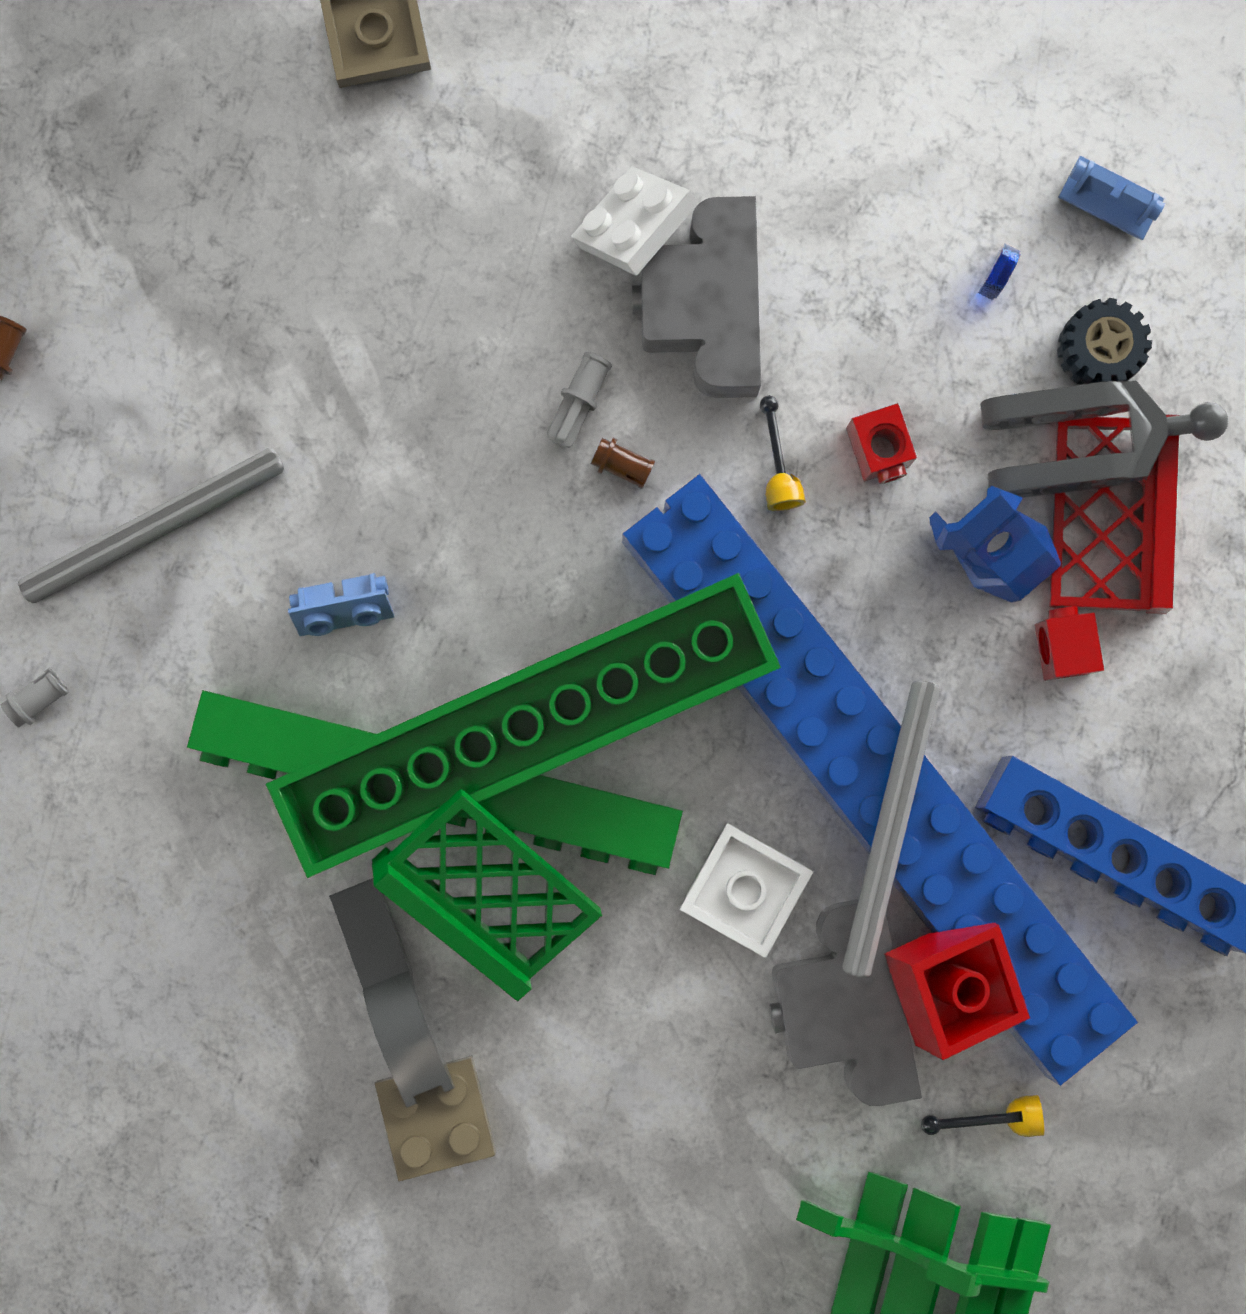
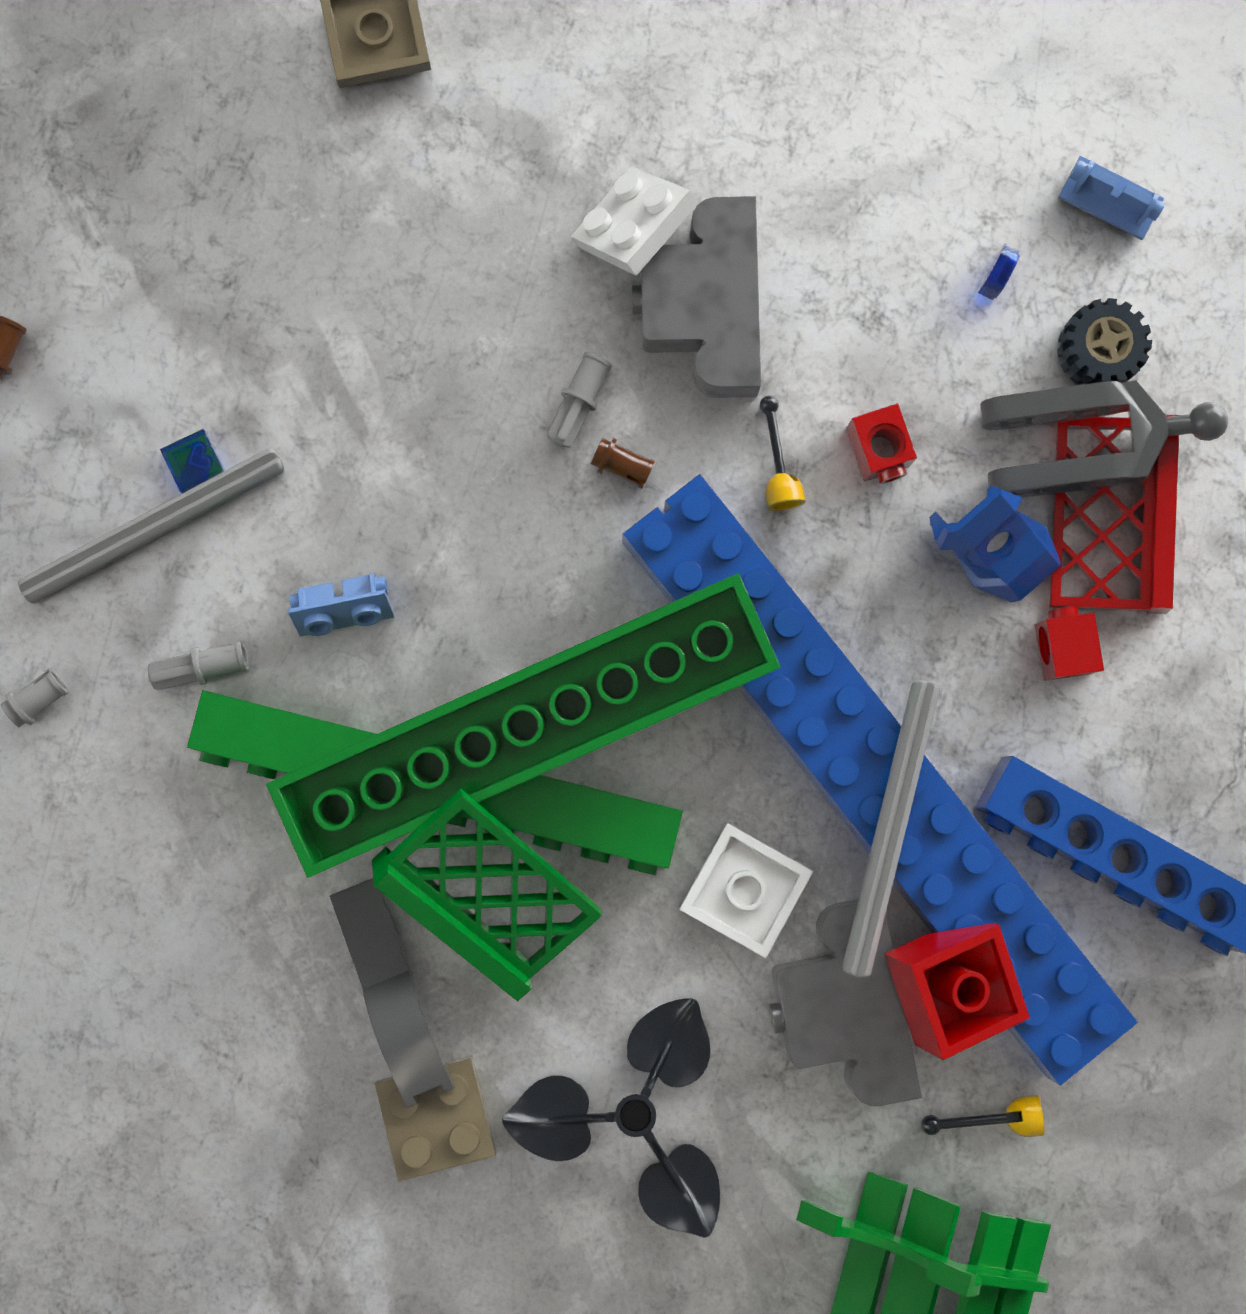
none -> light grey axle [148,641,249,690]
none -> clear blue tile [160,429,226,493]
none -> black plant [502,998,720,1238]

